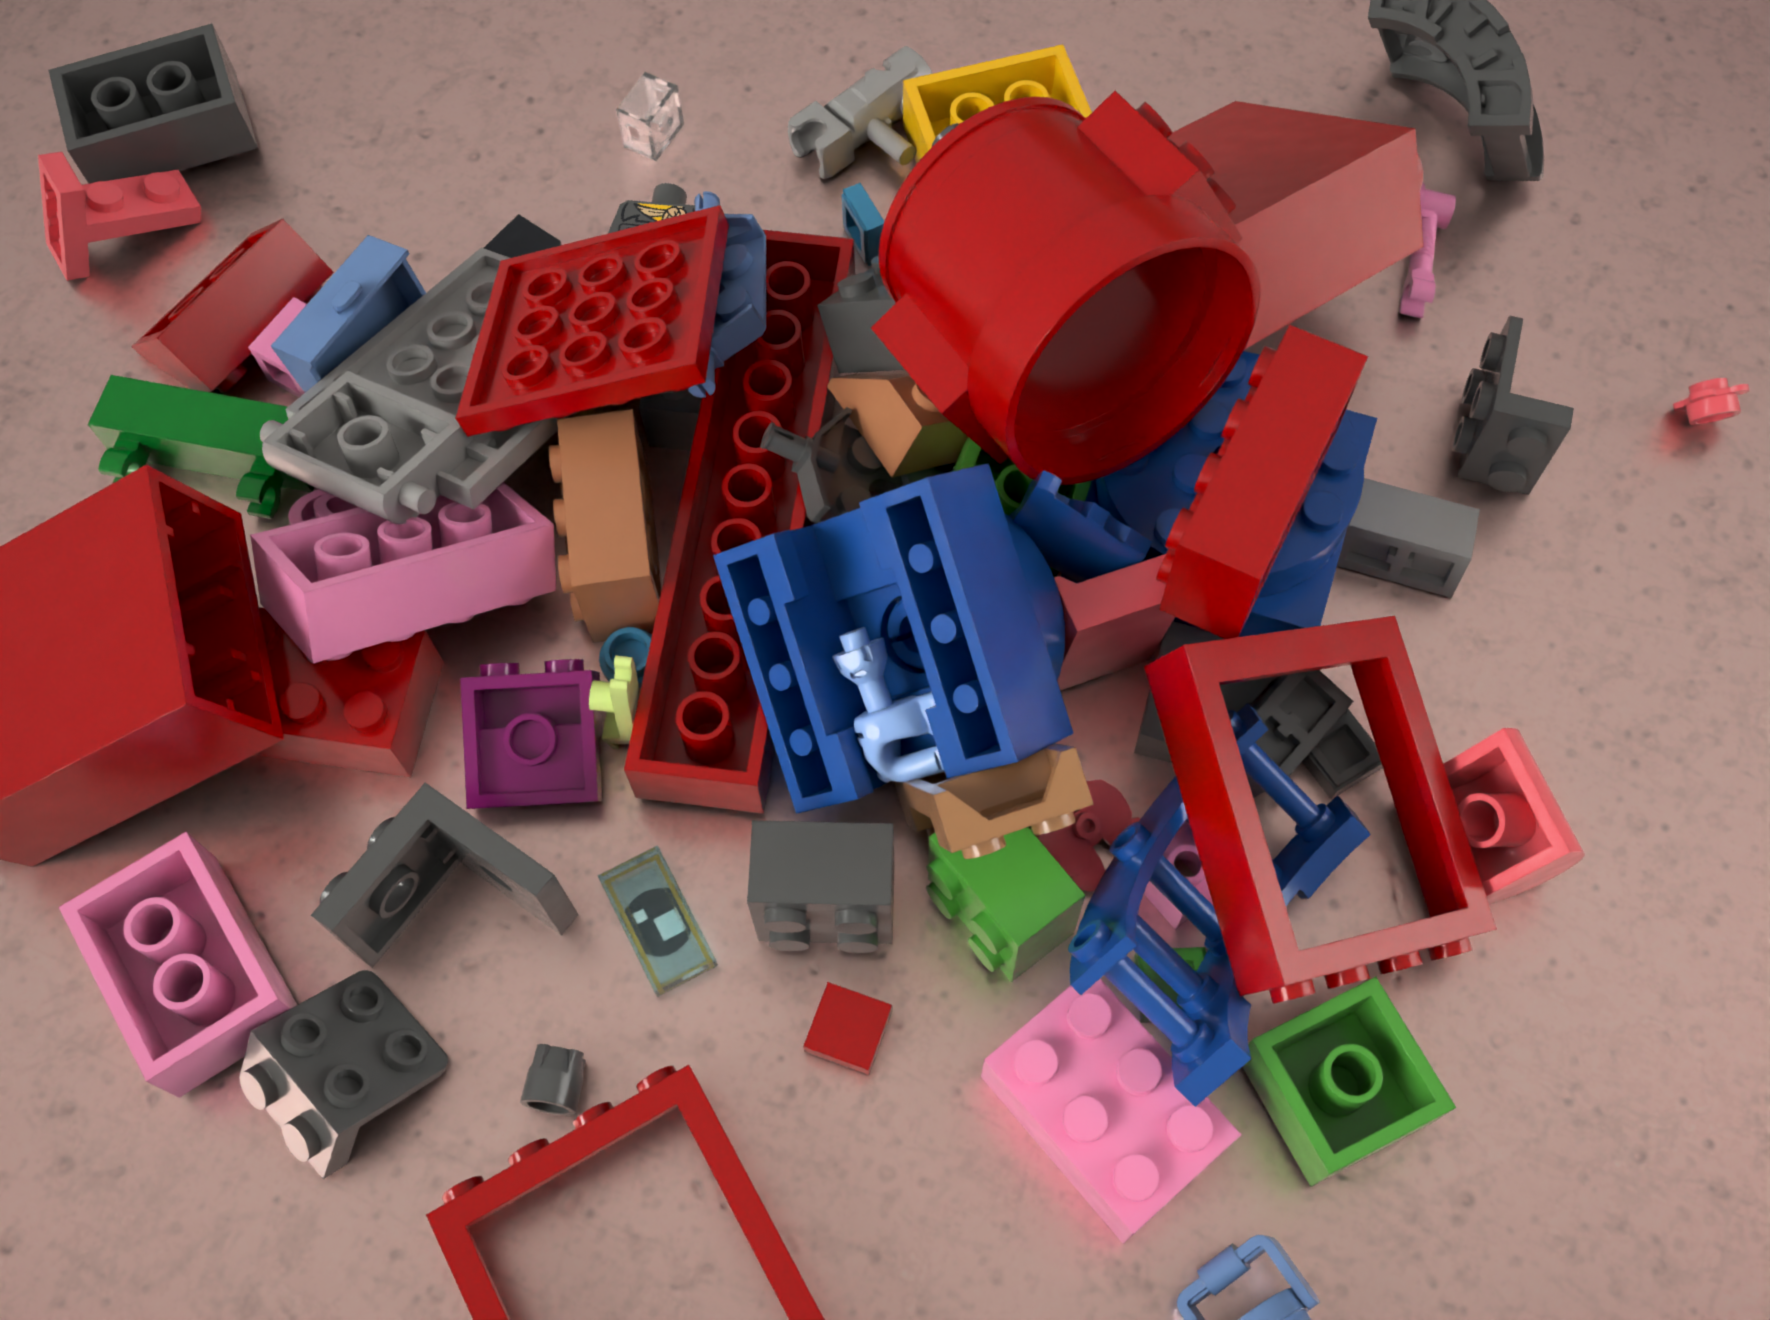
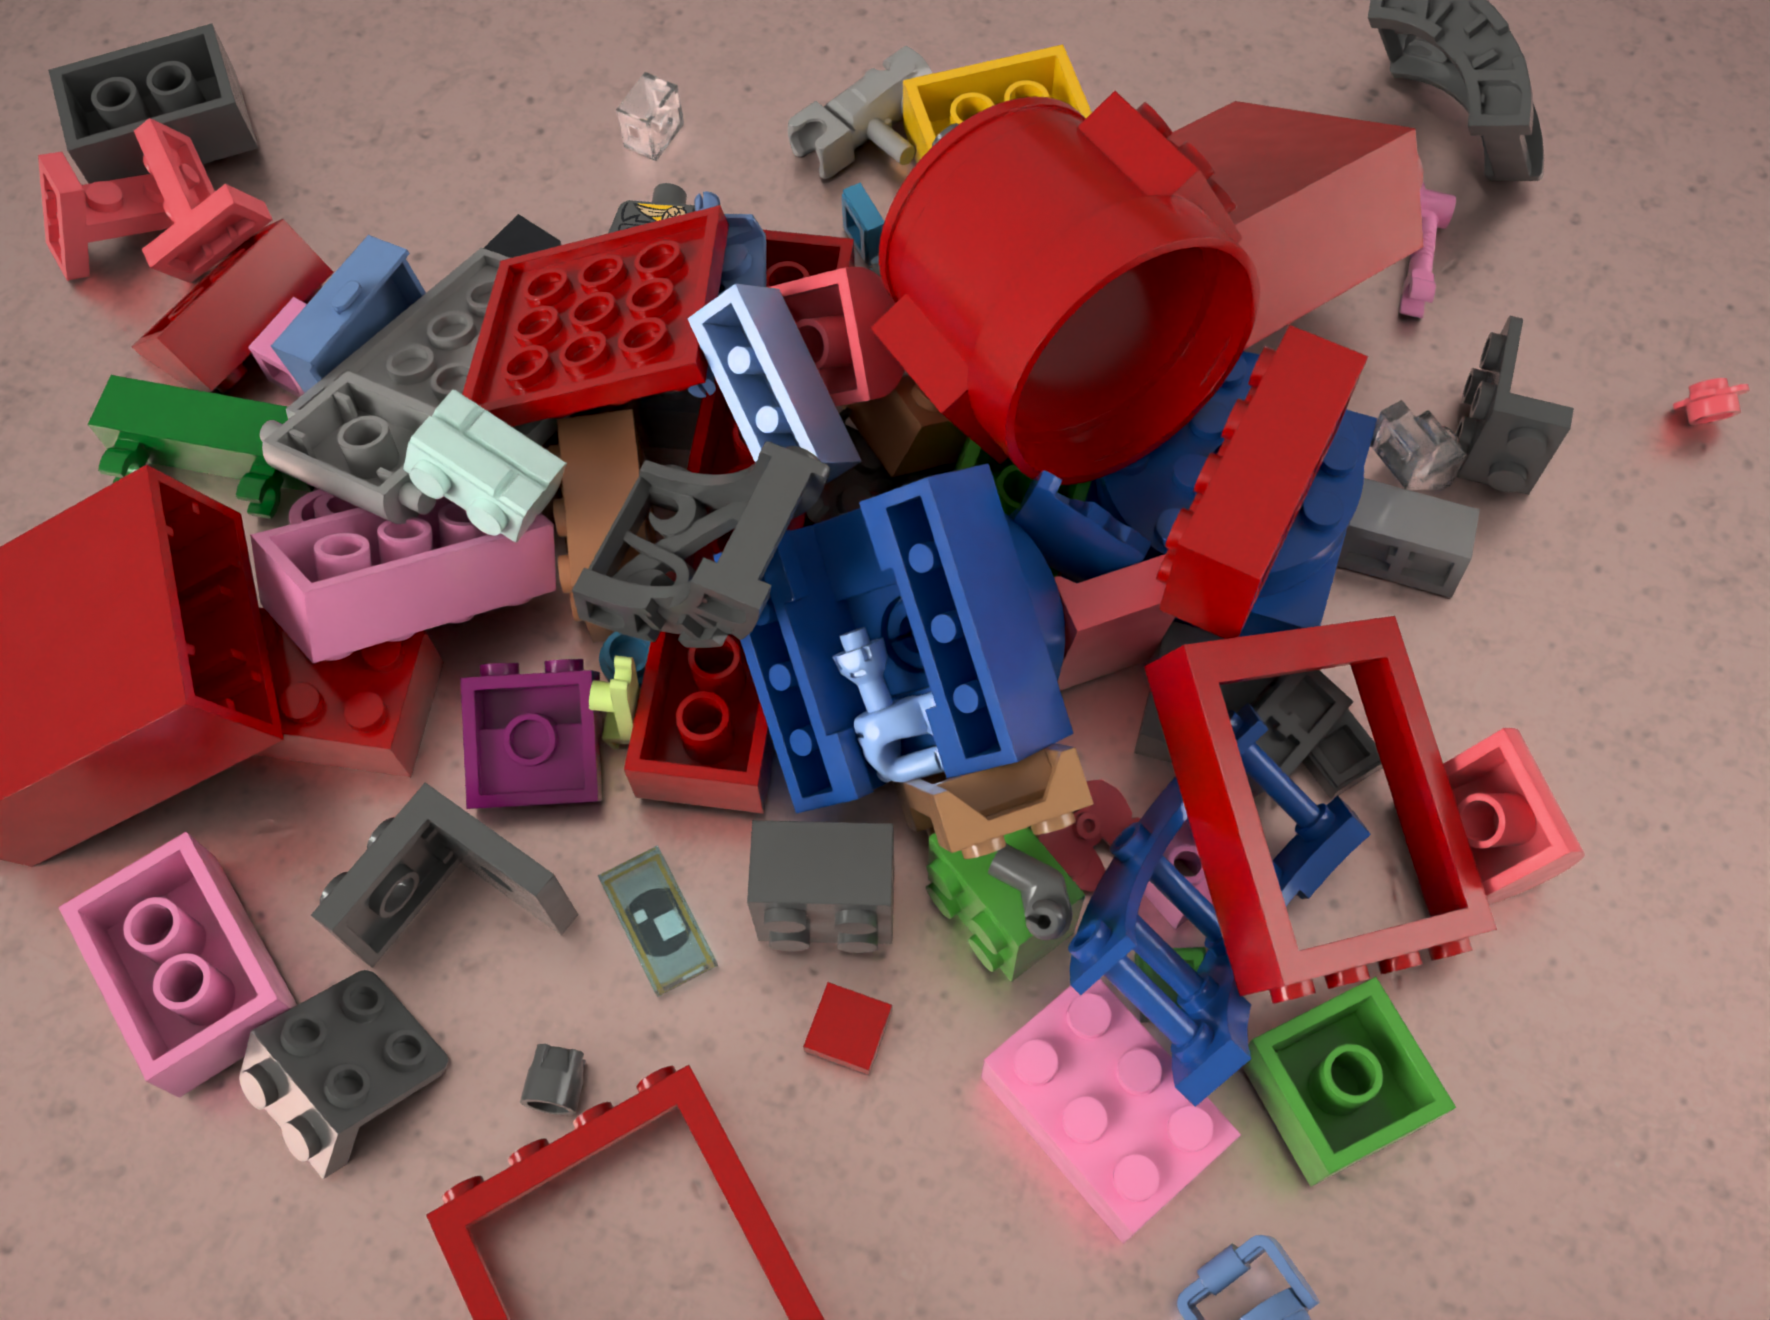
none -> coral bracket [134,118,273,283]
none -> light aqua brick [403,390,567,543]
none -> dark grey fence [572,441,830,648]
none -> light blue brick [688,284,862,484]
none -> coral brick [768,267,905,407]
none -> dark grey arm [988,843,1073,940]
none -> clear slope [1370,400,1466,491]

